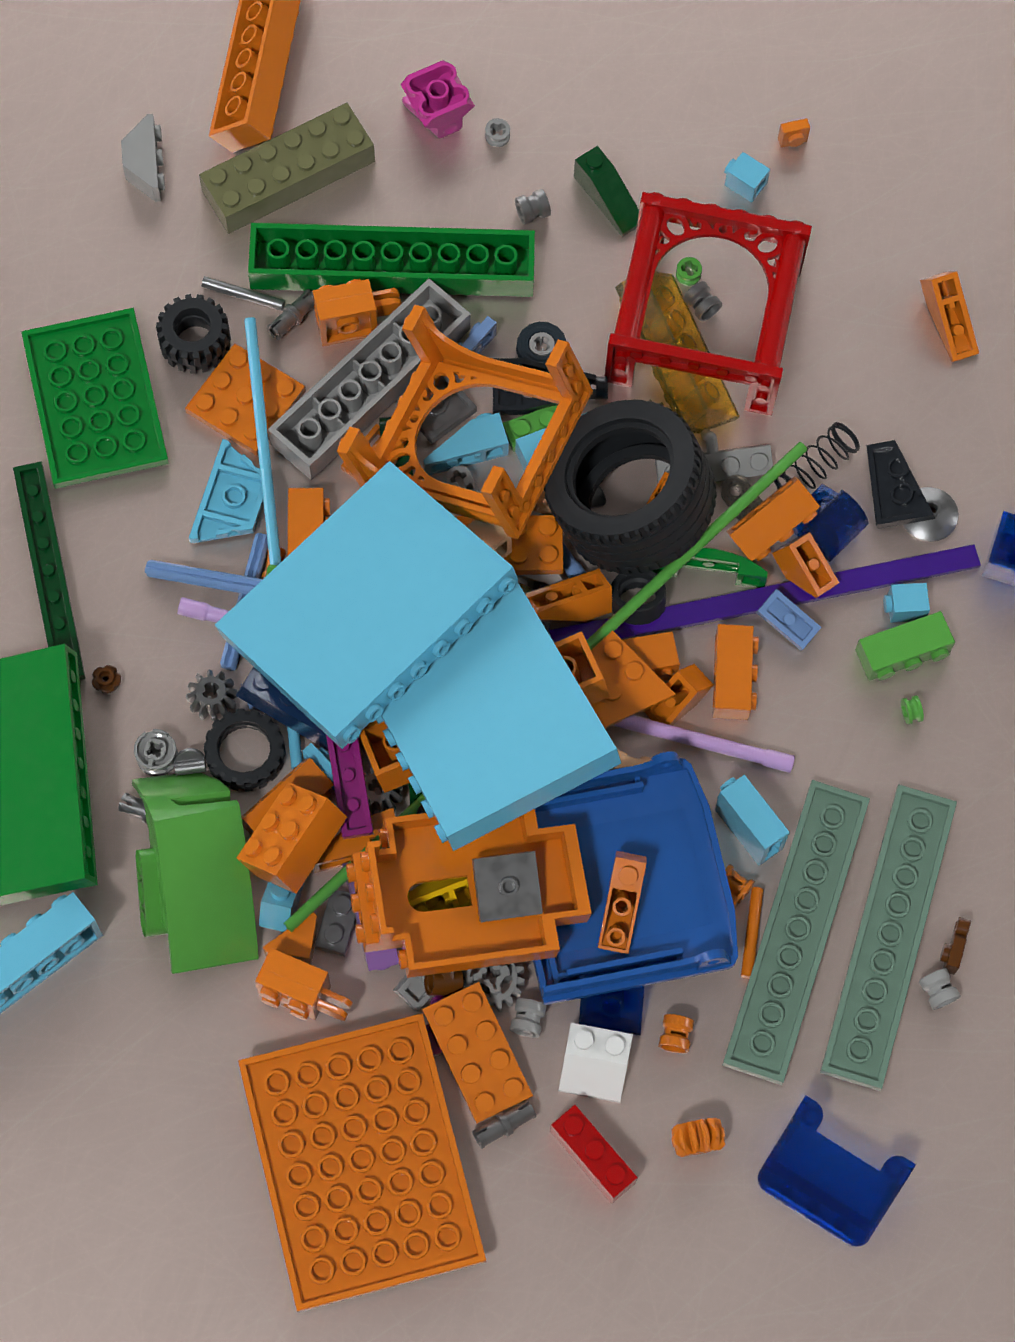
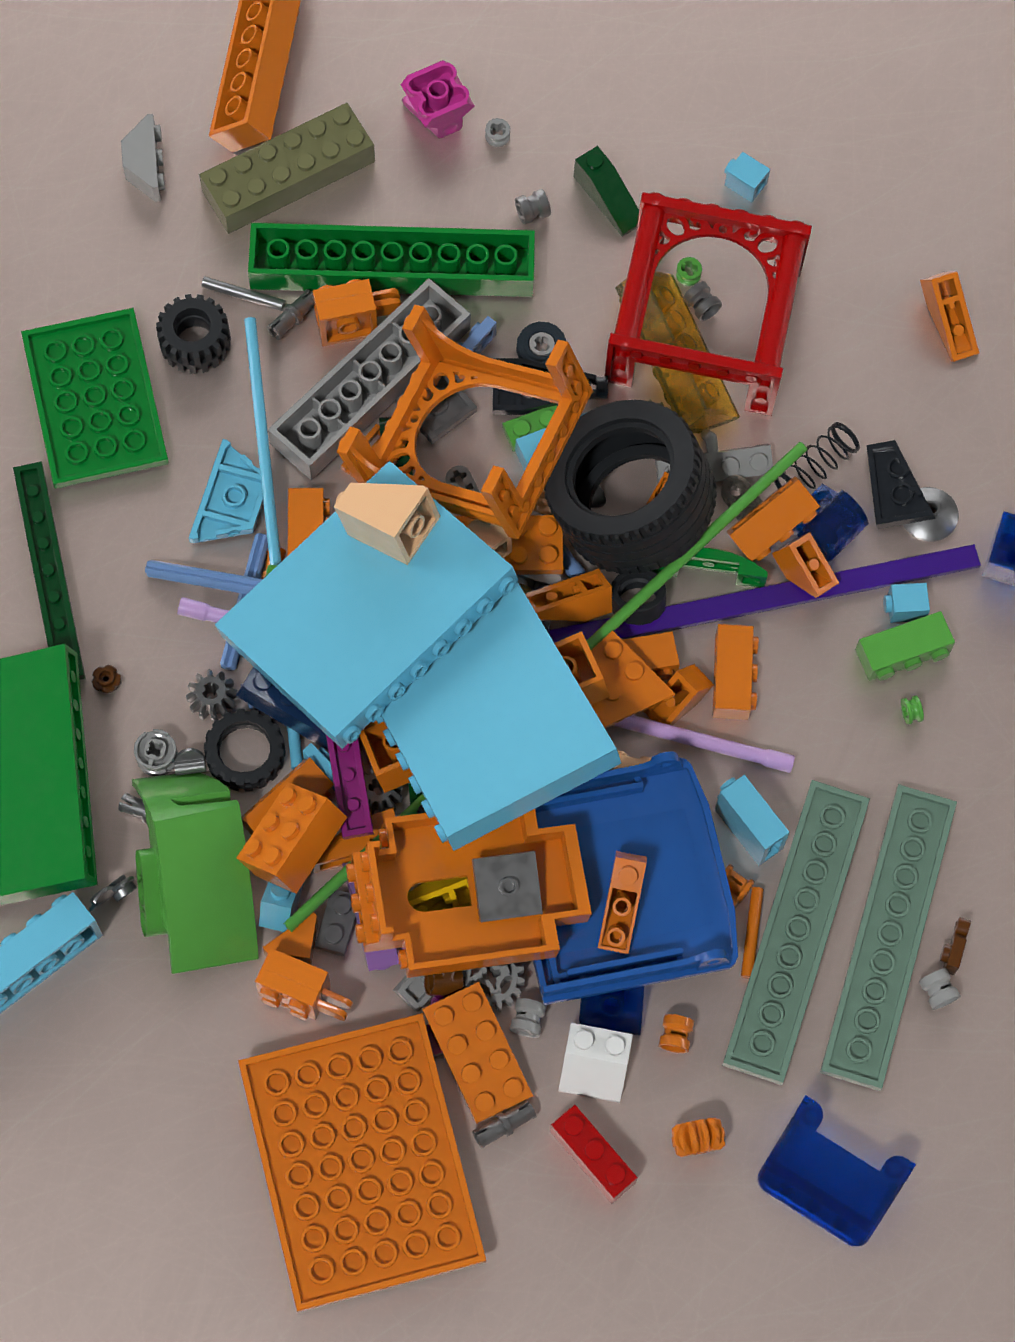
orange plate [185,343,306,456] -> none
medium azure slope [423,413,509,475] -> none
medium blue plate [756,589,822,651] -> none
orange plate [778,118,810,148] -> none
none -> flat silver plate [89,875,137,912]
none -> light nougat slope [334,482,440,565]

